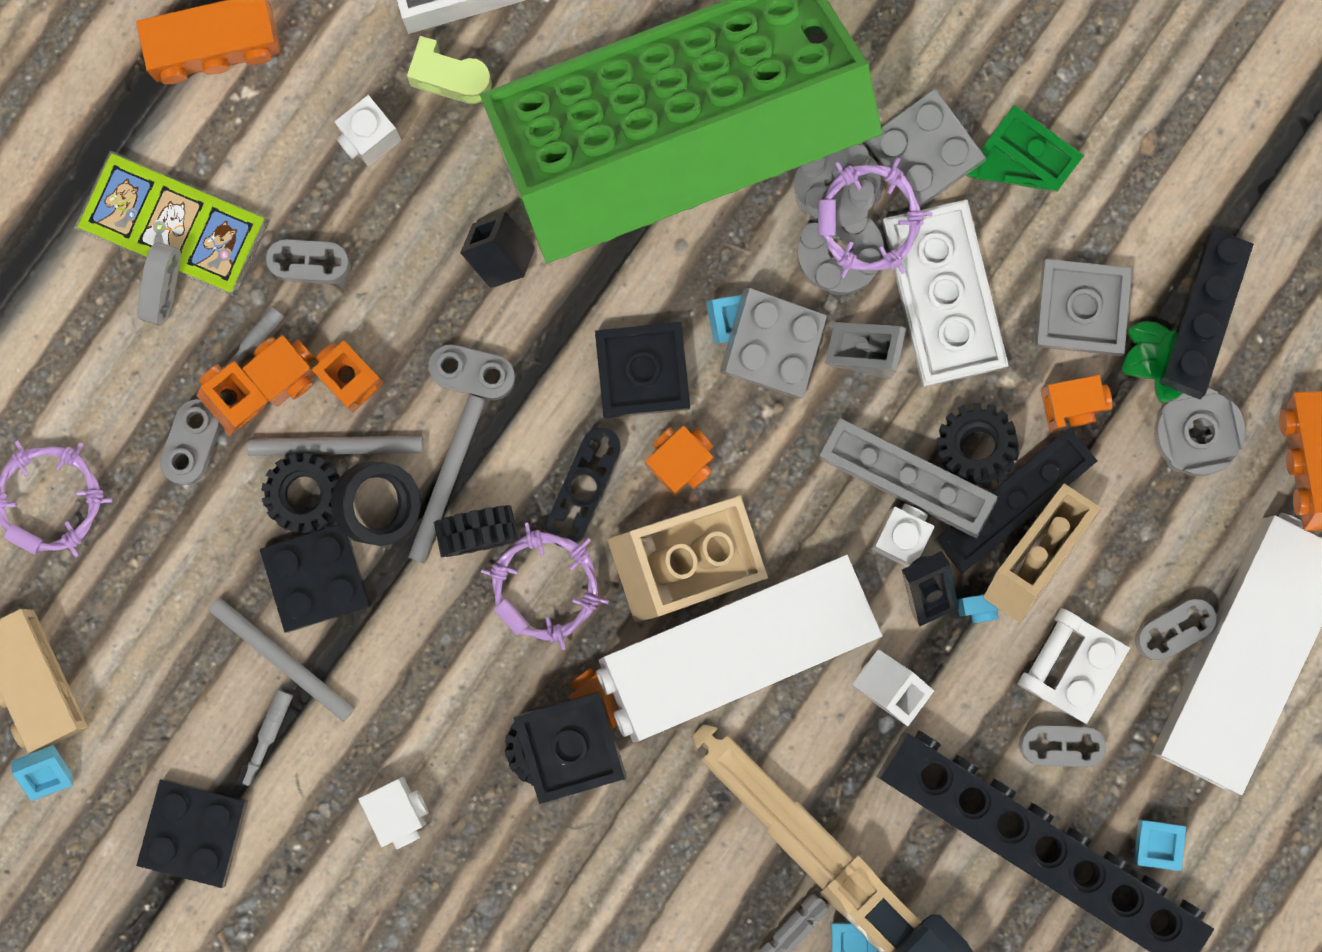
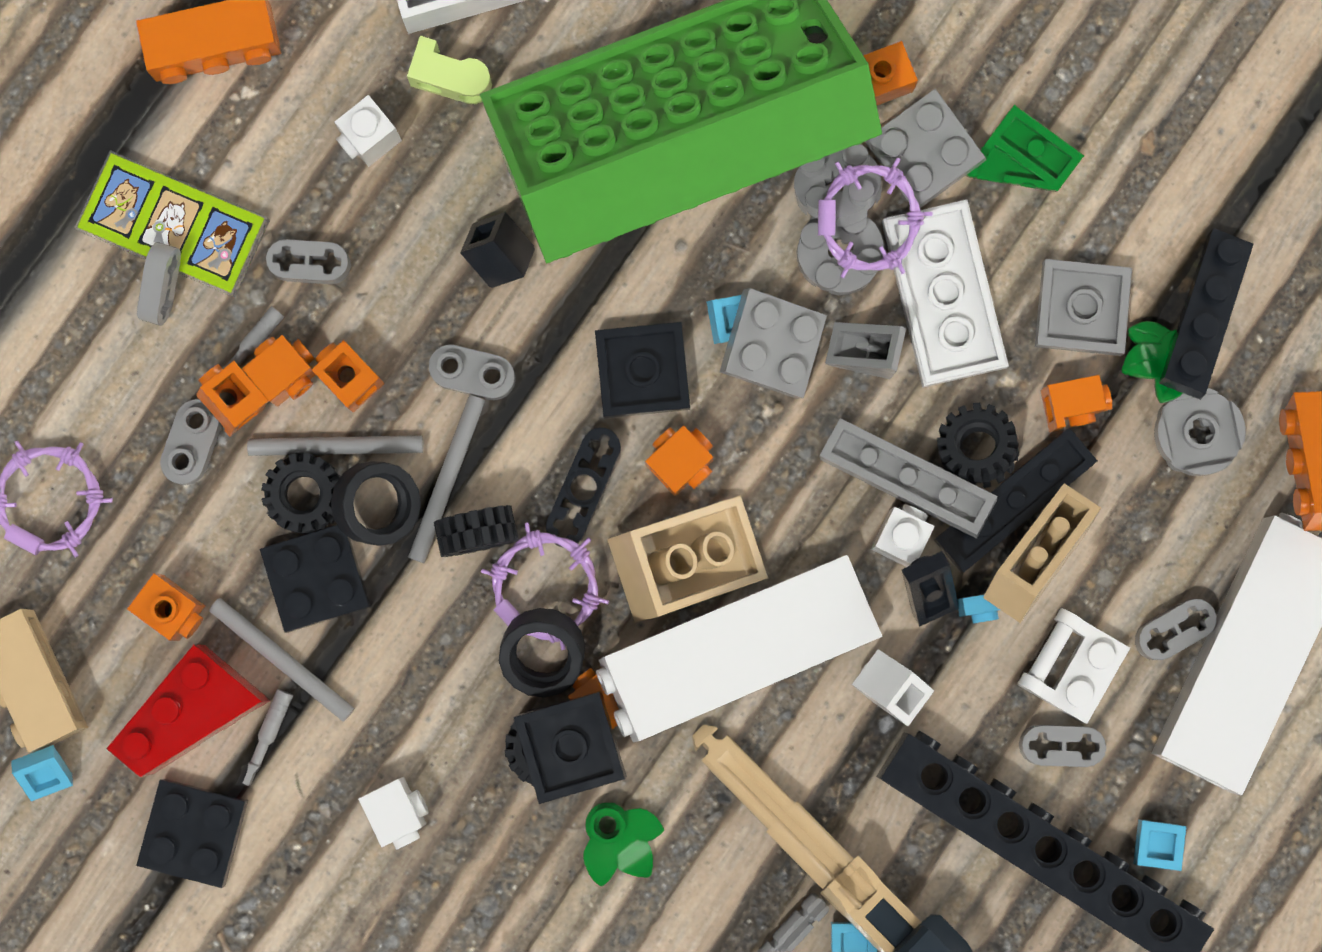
none -> red wedge [106,644,271,777]
none -> orange brick [127,573,206,641]
none -> black tyre [499,608,586,698]
none -> green plate [583,802,664,886]
none -> orange brick [863,41,918,106]

